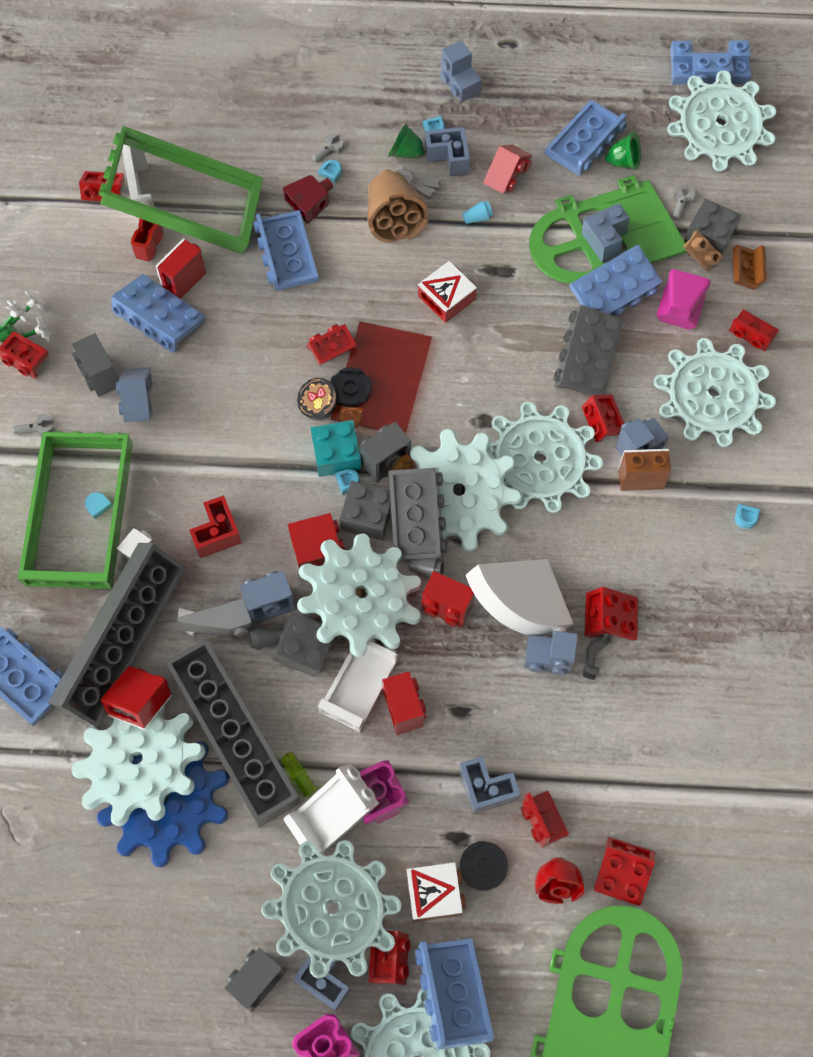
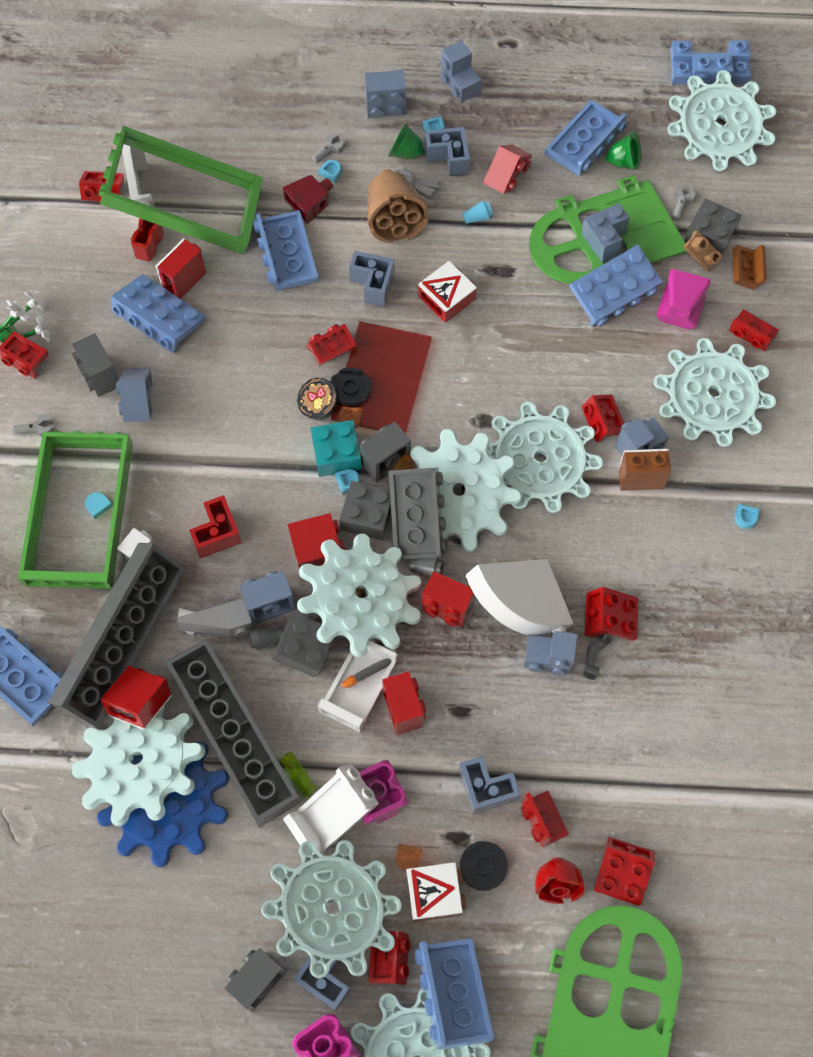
dark grey bracket [553,305,623,396] -> none
none -> dark grey piece [341,658,392,688]
none -> sand blue brick [349,251,395,307]
none -> sand blue brick [364,70,406,118]
none -> clear orange tile [396,844,422,872]

